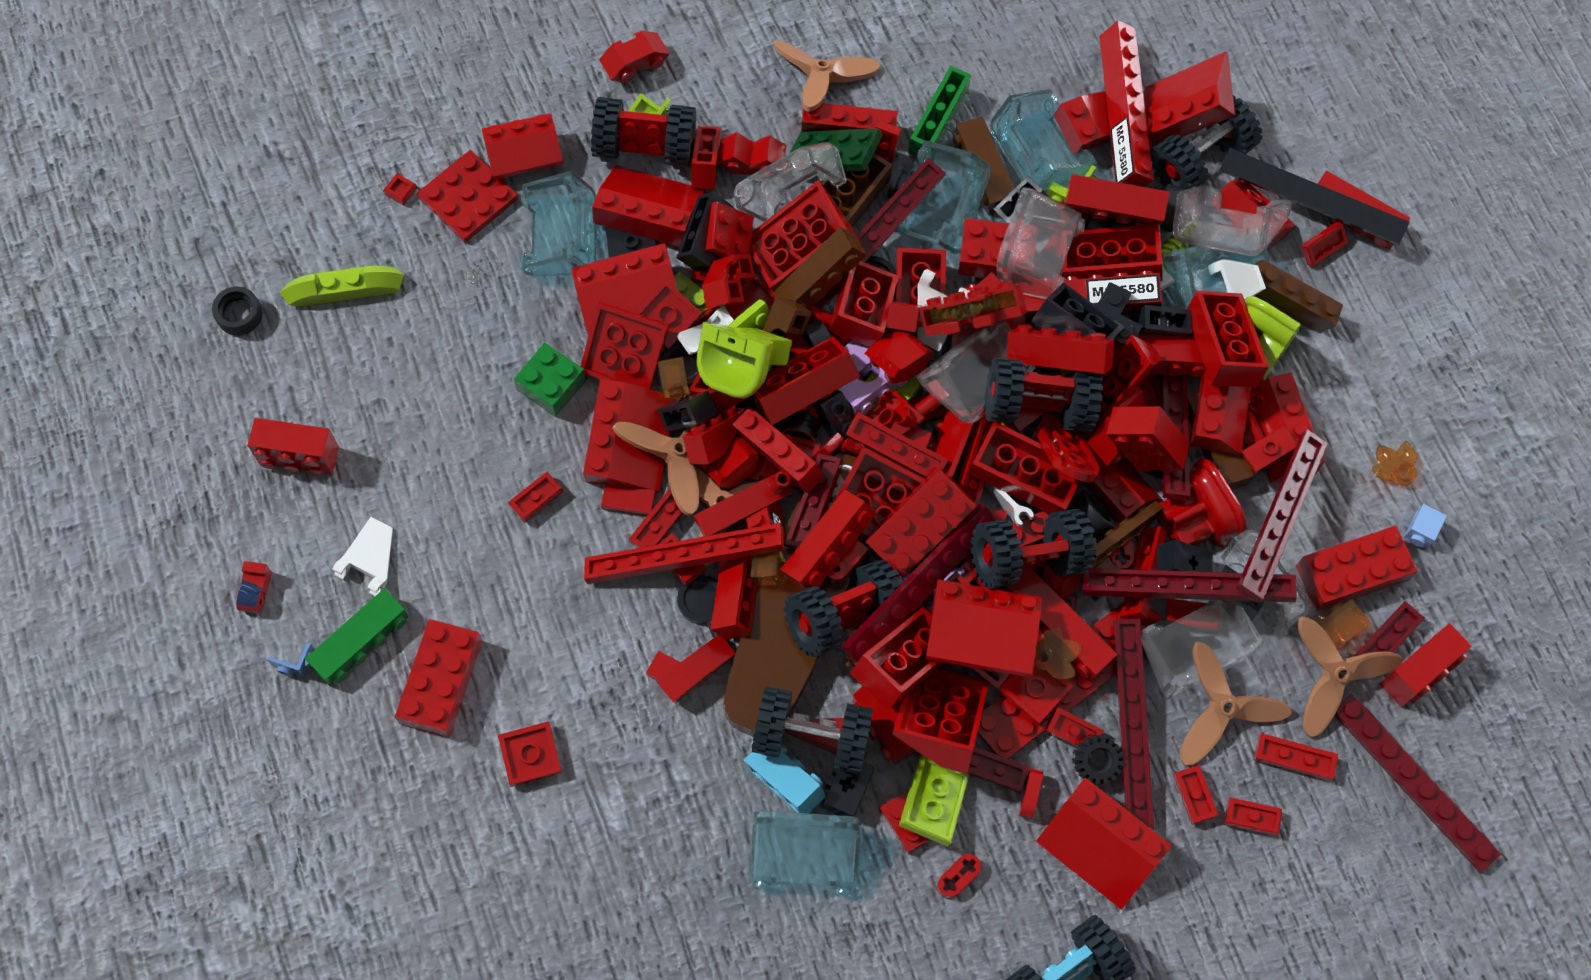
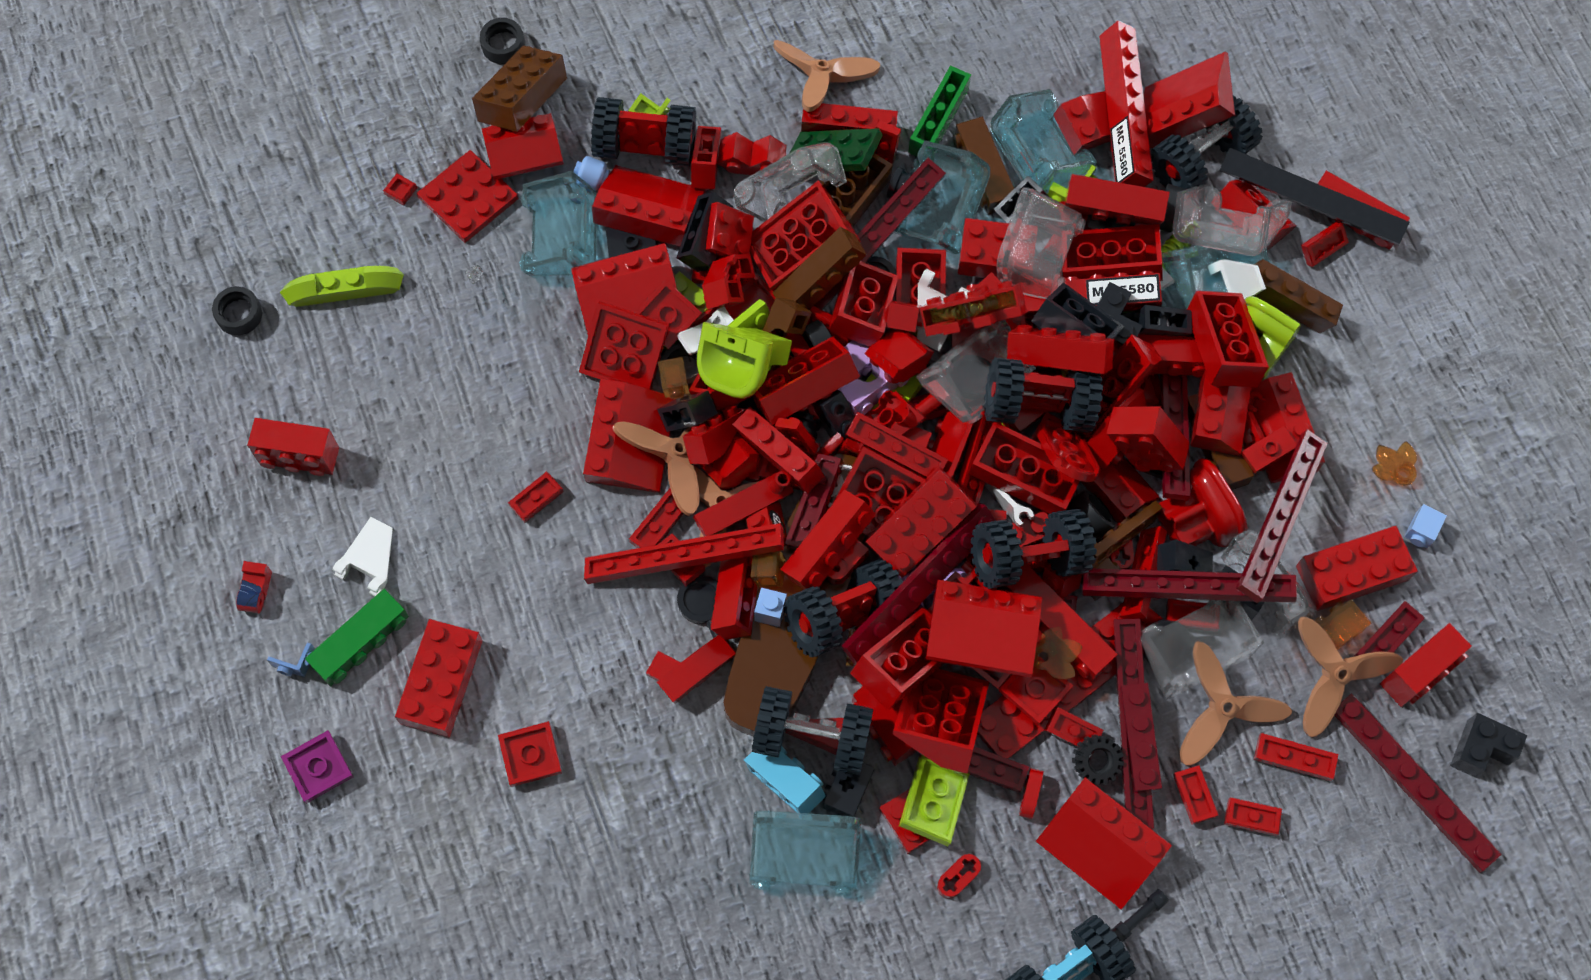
green brick [514,342,586,417] -> none
red brick [599,30,670,83] -> none
red tile [601,483,655,516] -> none
none -> magenta plate [280,730,354,804]
none -> reddish brown brick [472,45,567,132]
none -> black tyre [480,18,525,64]
none -> light blue head [573,156,610,191]
none -> light blue brick [755,588,787,627]
none -> red plate [775,417,819,455]
none -> black bar [1111,889,1169,942]
none -> dark red plate [1121,683,1162,792]
none -> black brick [1450,713,1528,777]

